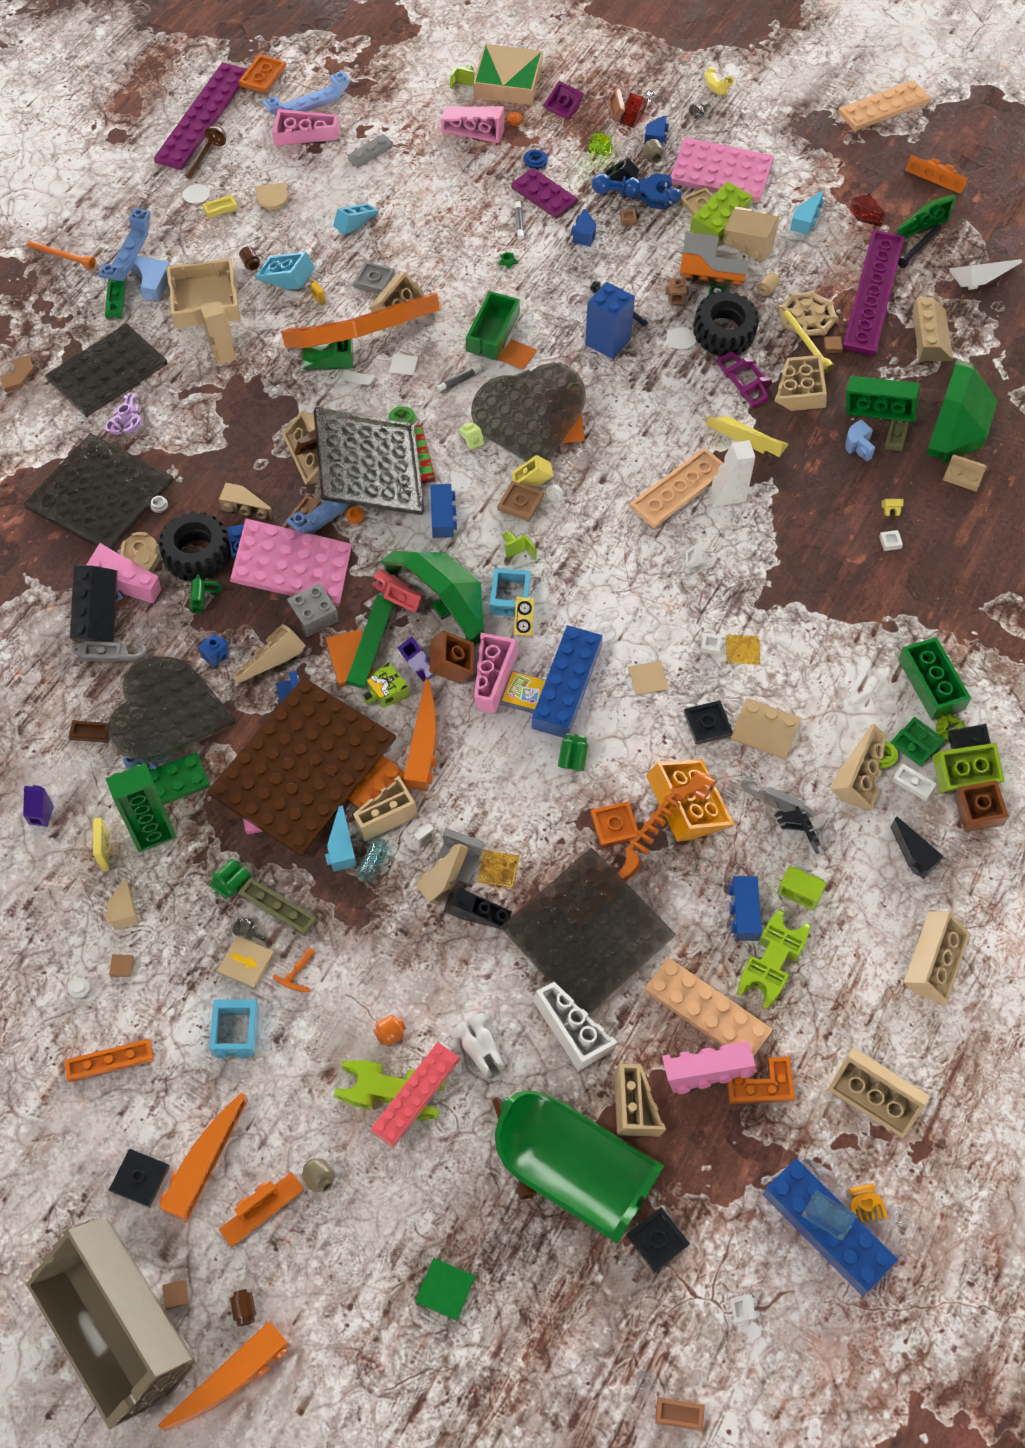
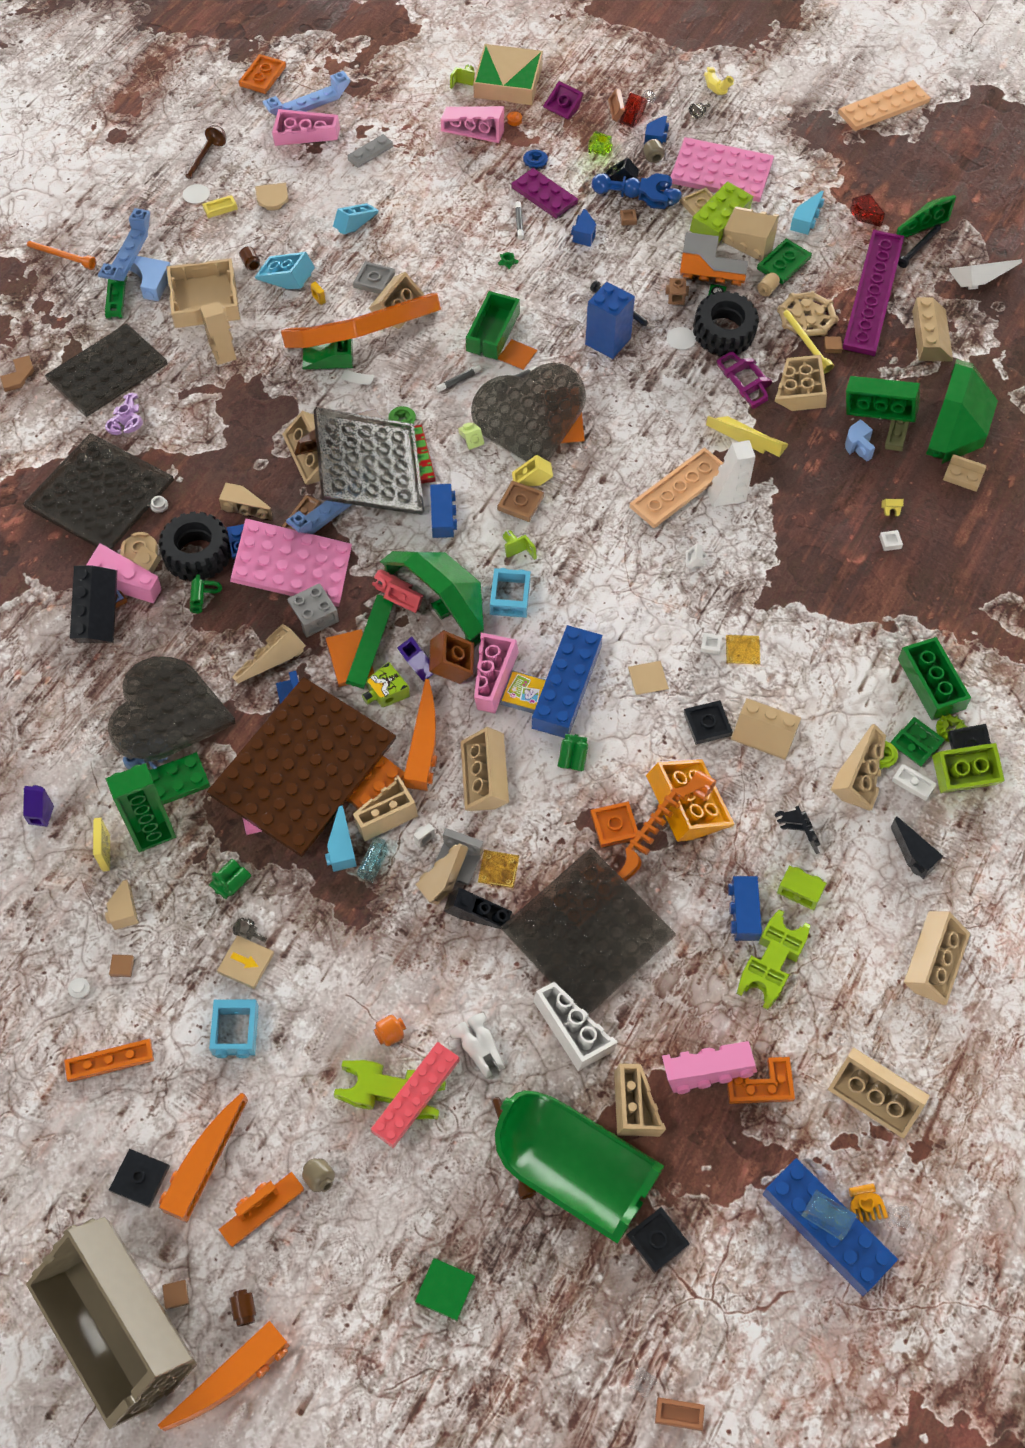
reddish brown tile [68,720,112,743] -> none
light grey plate [71,641,147,663] -> none
magenta plate [154,62,248,170] -> none
blue brick [198,633,230,668] -> none
olive plate [238,877,317,936] -> none
orange piece [273,947,315,992] -> none
orange tile [346,506,365,524] -> none
white sticker [389,354,418,375] -> none
tile [514,597,535,636] -> none
white plate [546,485,563,502] -> none
light nougat plate [644,957,773,1058] -> none
white tile [730,1294,760,1323] -> none
light grey plate [741,778,815,817] -> none
orange bracket [905,155,968,193] -> none
dark orange brick [954,780,1009,832] -> none
none -> tan slope [461,727,509,811]
none -> green plate [757,238,812,285]

